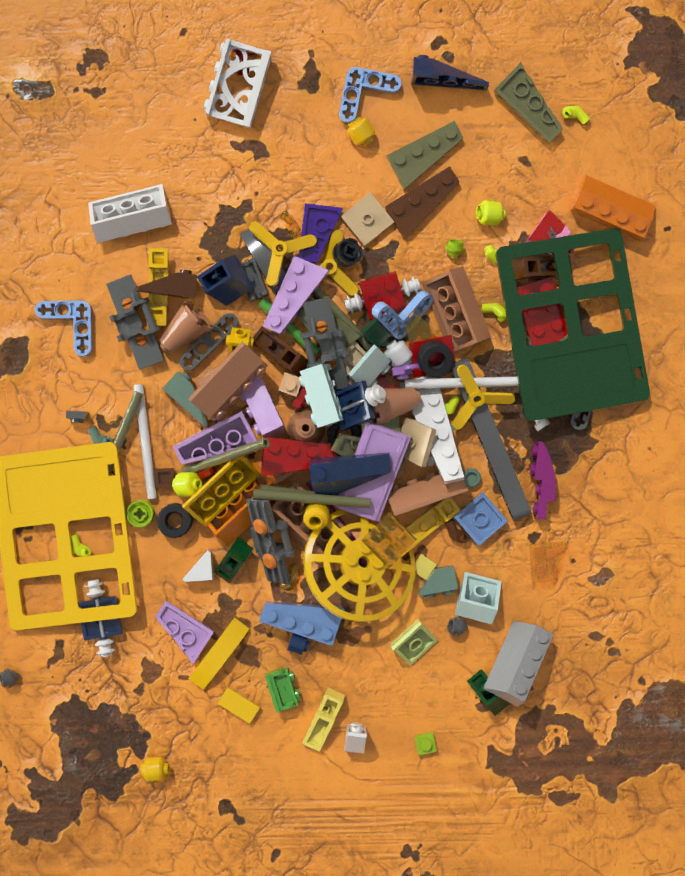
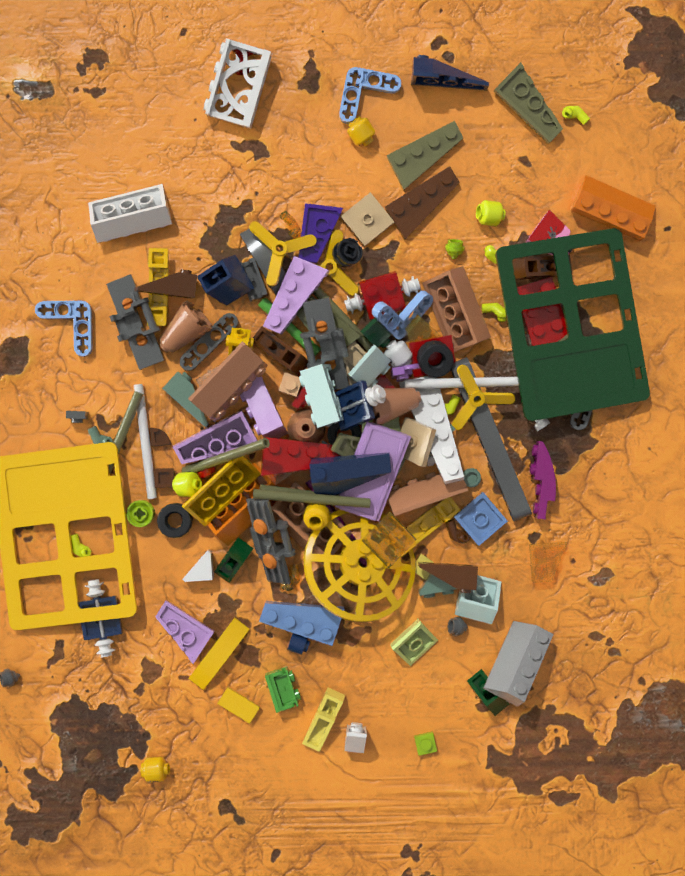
none -> reddish brown tile [150,428,171,447]
none -> reddish brown slope [418,562,478,593]

